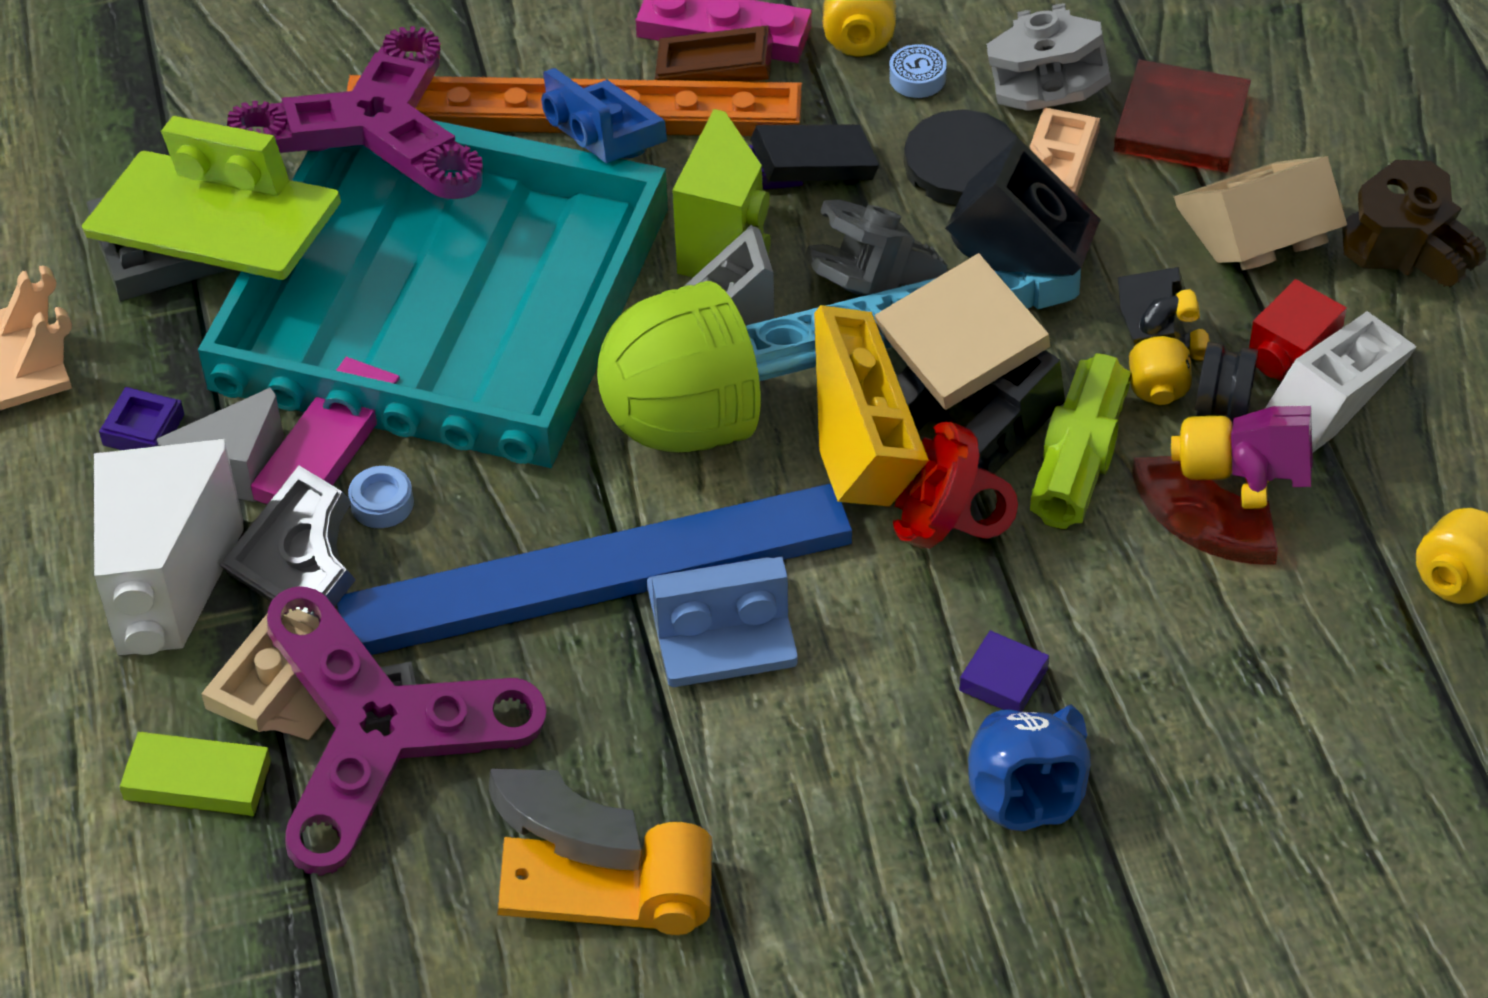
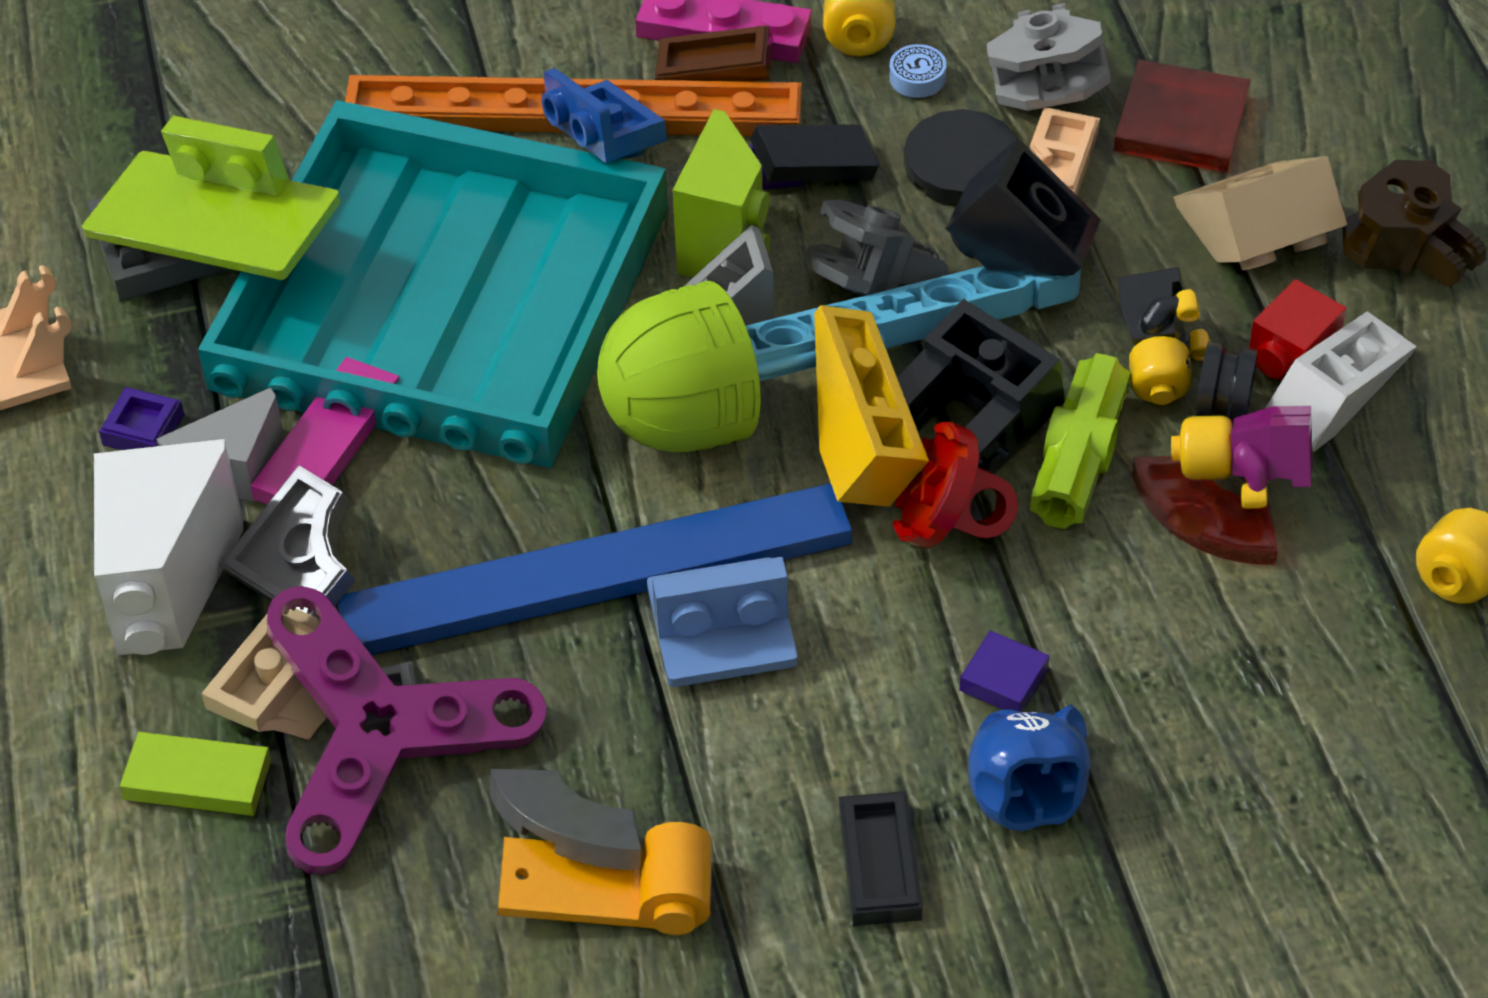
magenta piece [227,26,483,199] -> none
light blue tile [348,466,414,528] -> none
tan tile [874,253,1051,410] -> none
none -> black tile [839,791,923,926]

